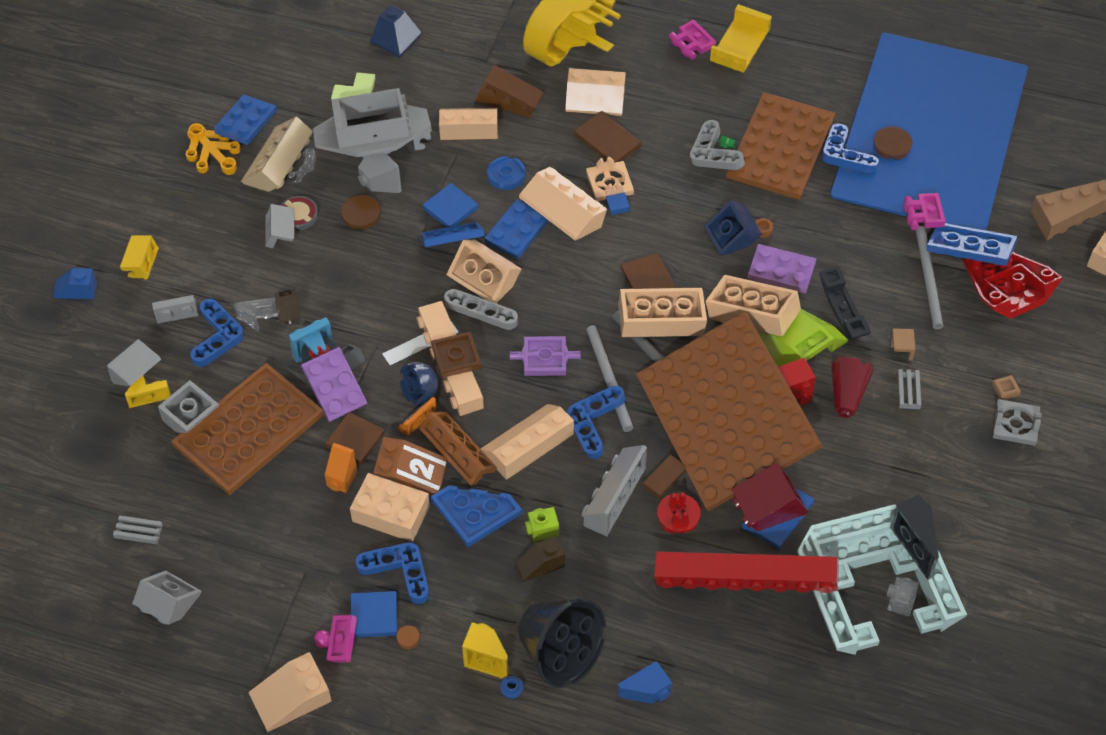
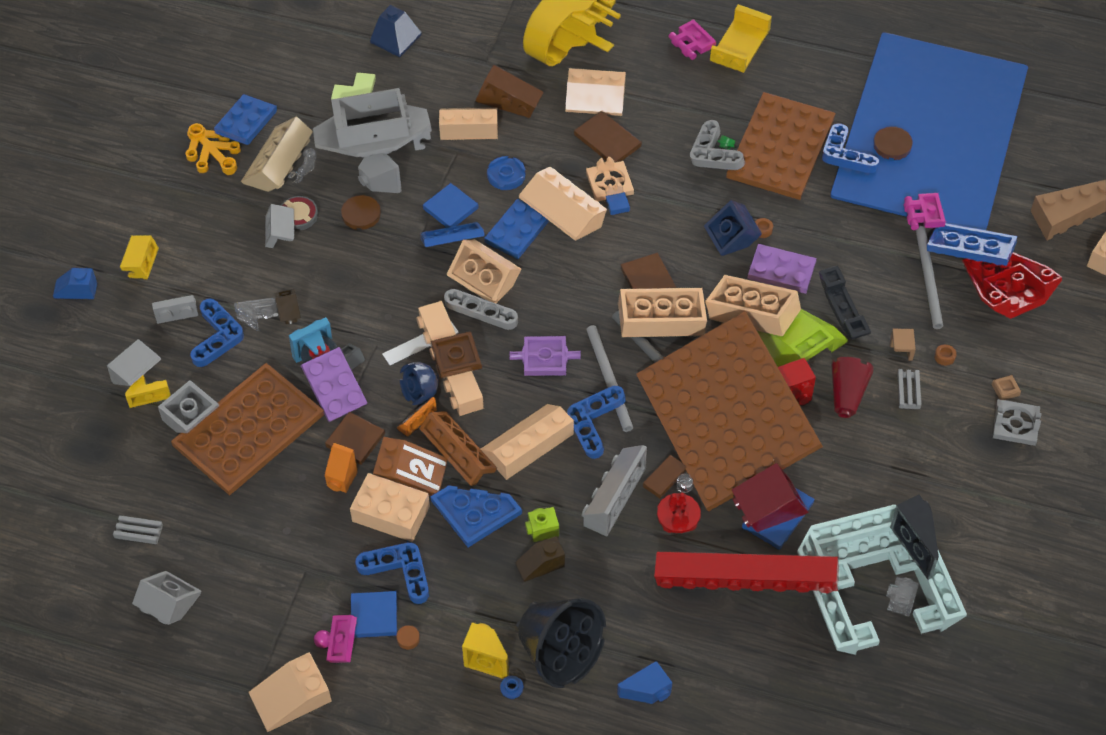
none -> clear hinge [676,473,694,493]
none -> dark orange tile [934,344,956,366]

